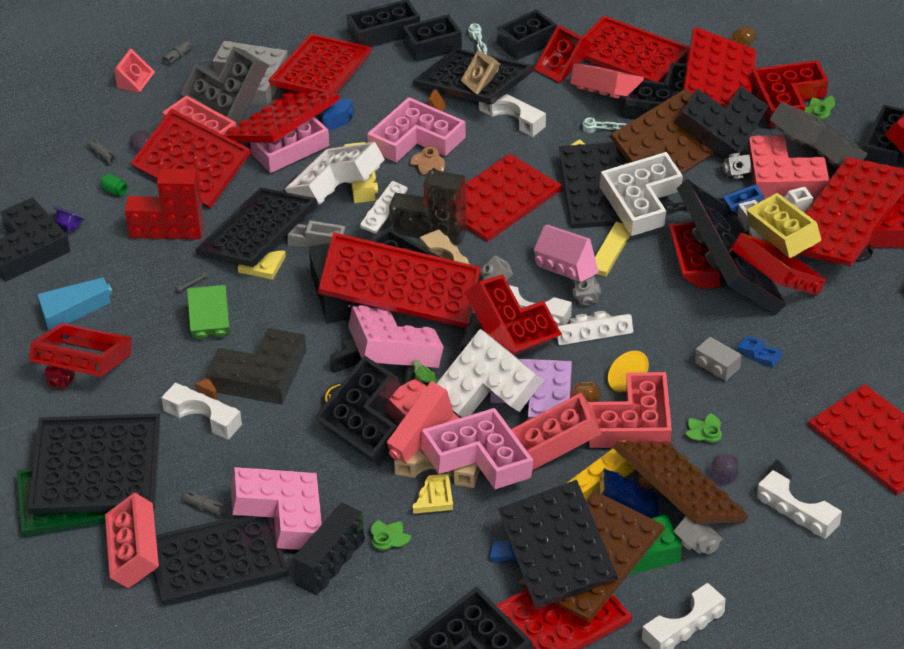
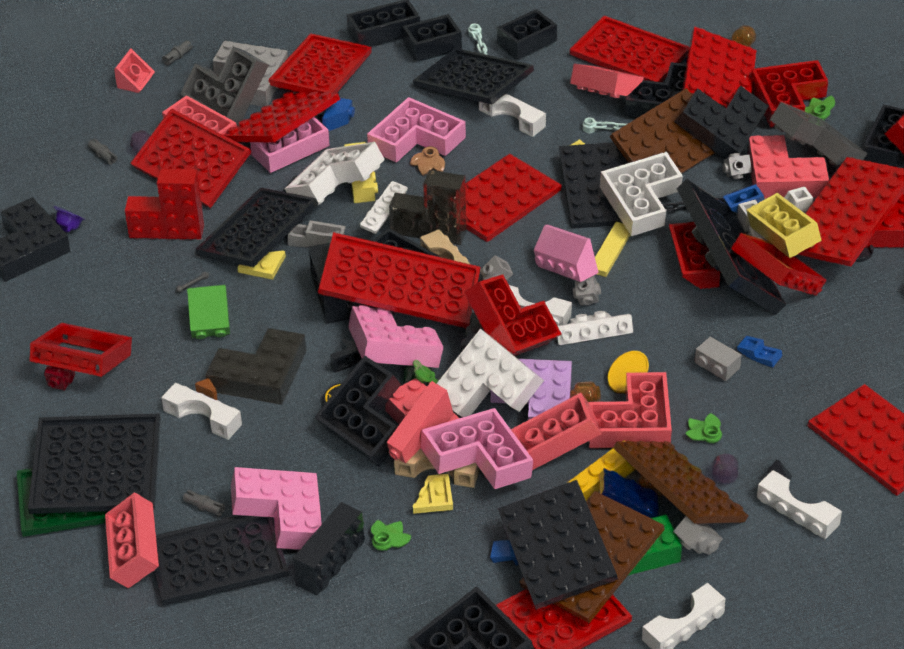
dark azure slope [38,277,112,331] -> none
green brick [100,173,128,196] -> none
dark orange slope [428,90,446,112] -> none
tan slope [461,51,500,94] -> none
red slope [534,24,592,83] -> none

